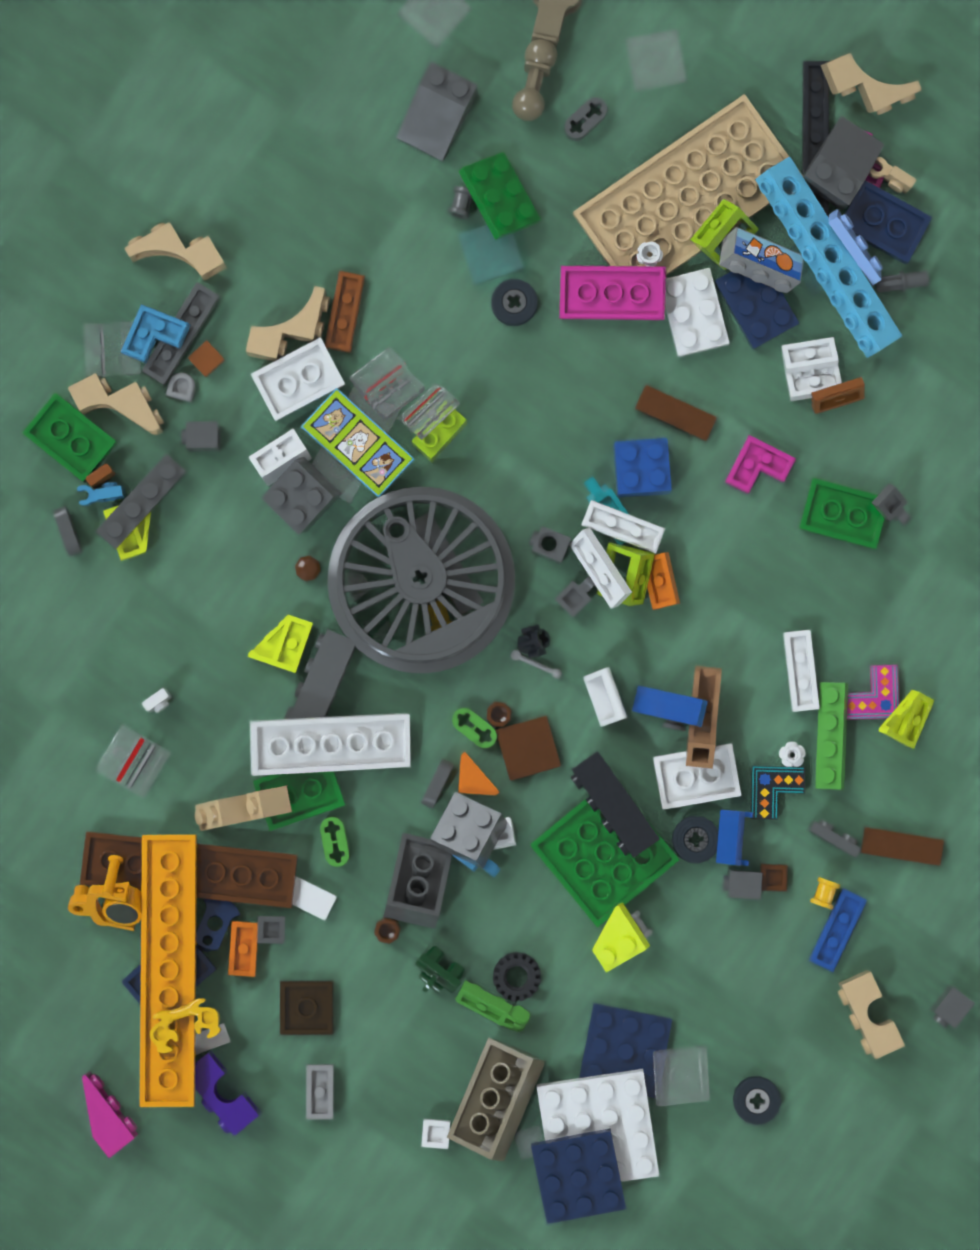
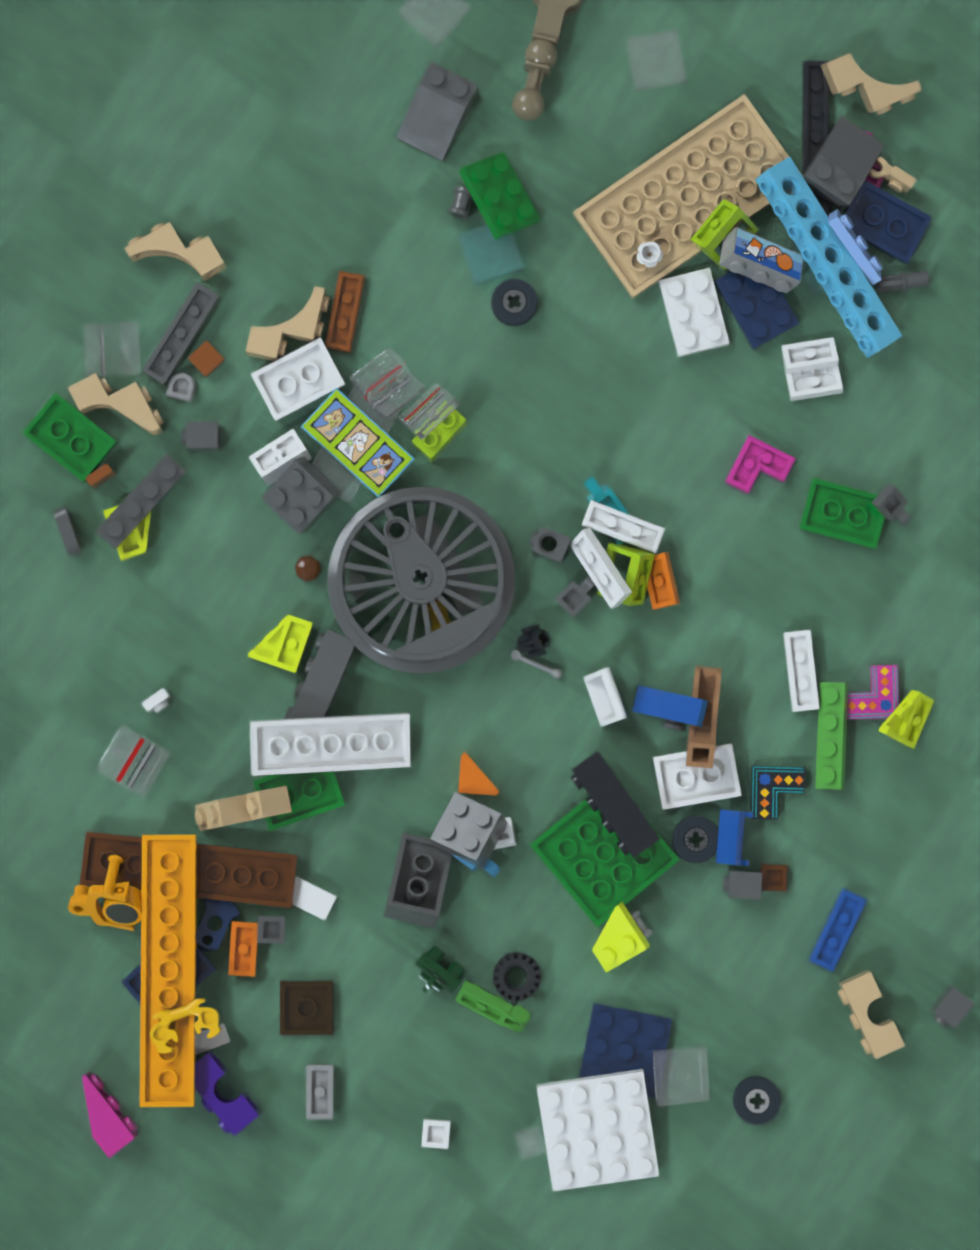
dark azure plate [77,482,126,506] -> none
dark azure tile [121,304,191,363] -> none
bright green beam [320,817,350,867] -> none
reddish brown tile [374,917,401,944] -> none
dark grey beam [420,758,454,809] -> none
dark tan slope [447,1037,545,1161] -> none
bright green beam [452,708,497,748] -> none
reddish brown tile [486,702,512,727] -> none
reddish brown tile [496,715,561,781] -> none
dark blue plate [531,1128,626,1224] -> none
dark pink tile [559,266,667,320] -> none
dark grey beam [564,97,607,141] -> none
blue brick [613,438,672,498] -> none
reddish brown tile [634,384,717,442] -> none
white plate [779,742,806,767] -> none
dark grey plate [807,819,861,858] -> none
yellow bush [809,877,841,910] -> none
dark orange tile [811,377,865,414] -> none
reddish brown tile [860,827,944,866] -> none

